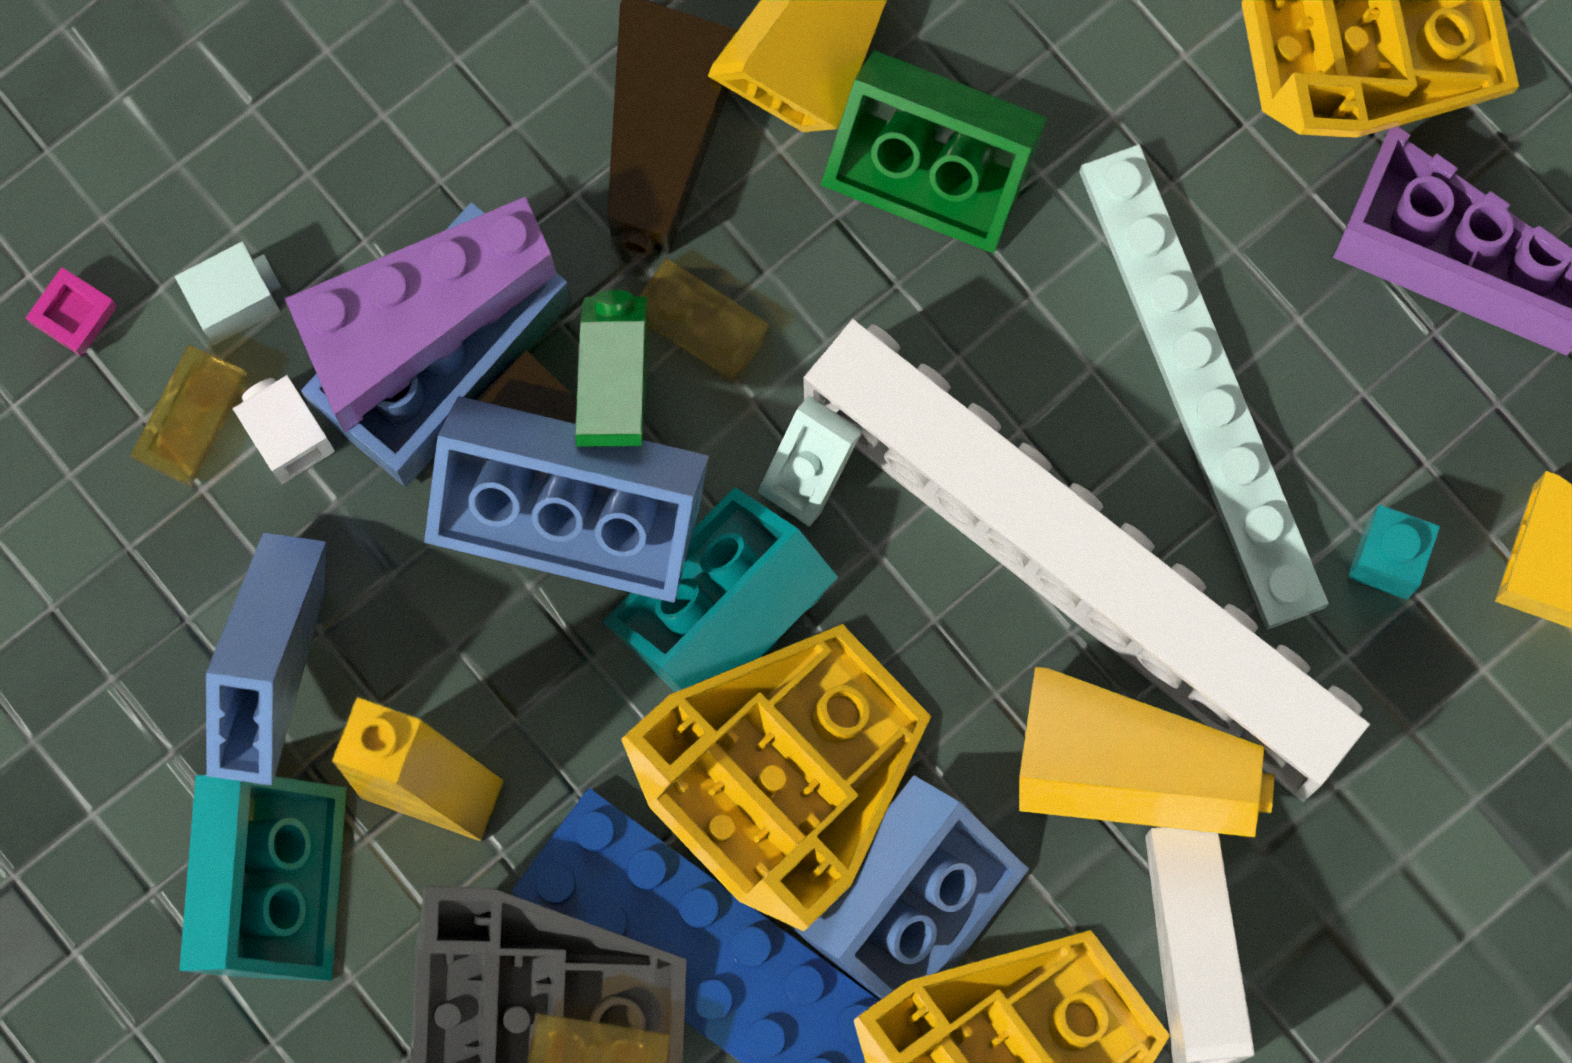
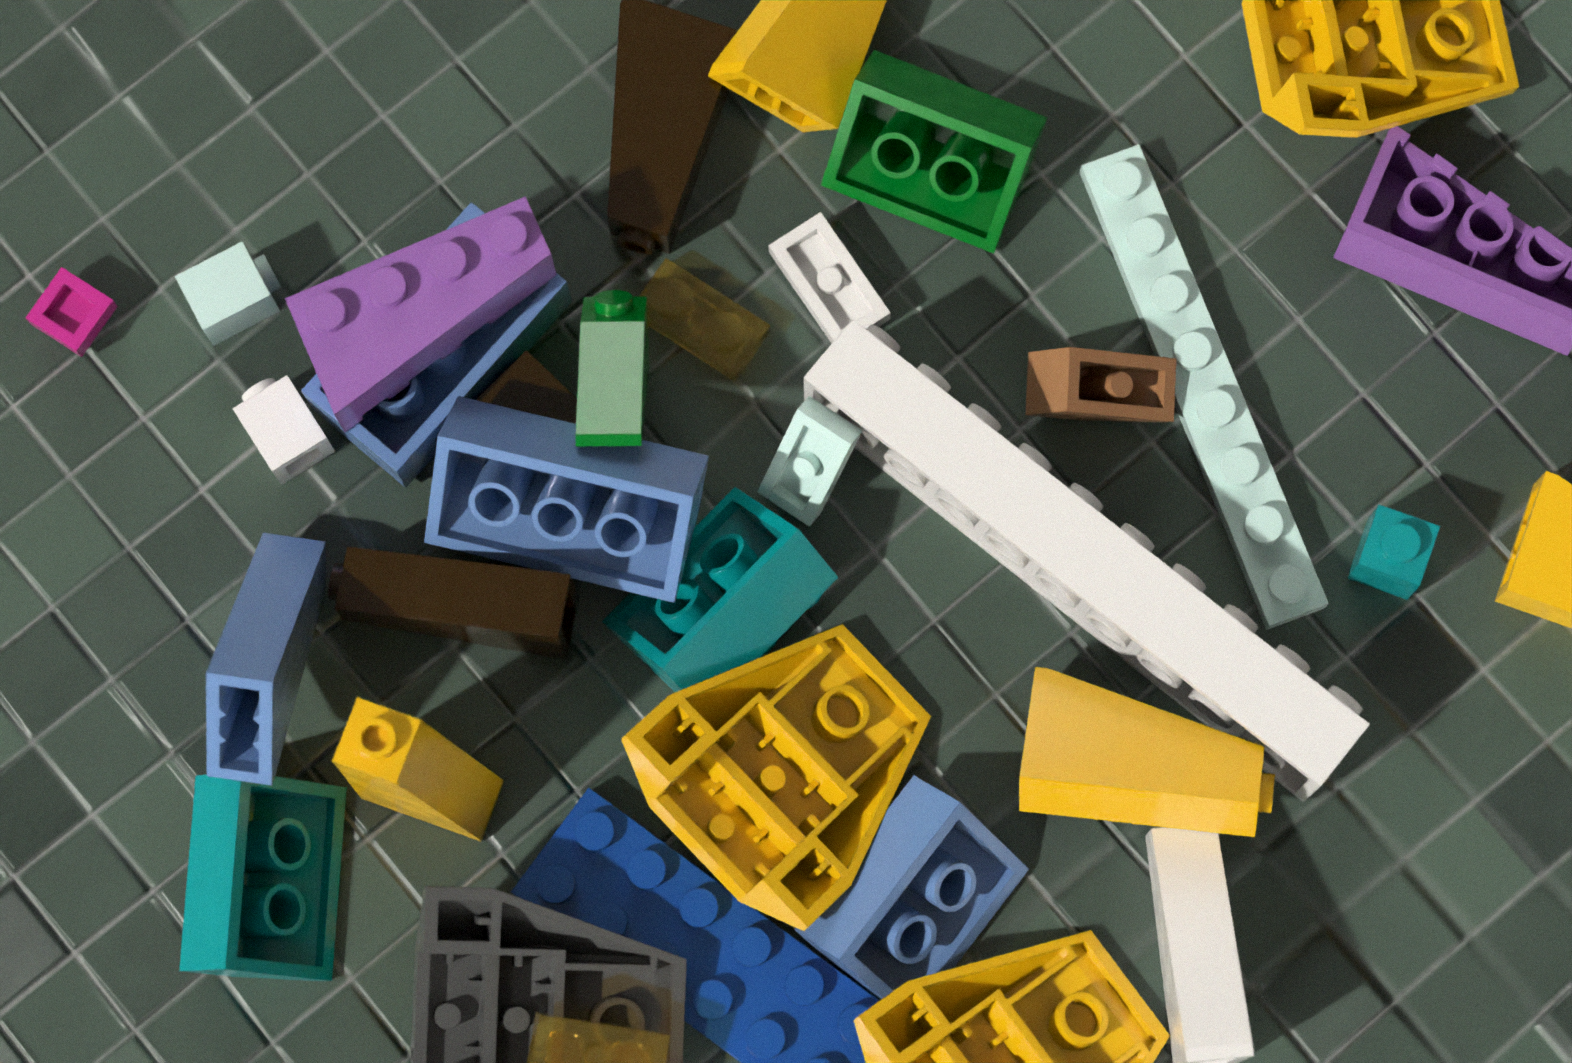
clear yellow plate [130,344,248,487] -> none
none -> dark brown slope [328,546,579,660]
none -> white plate [768,212,891,343]
none -> medium nougat slope [1025,347,1176,422]

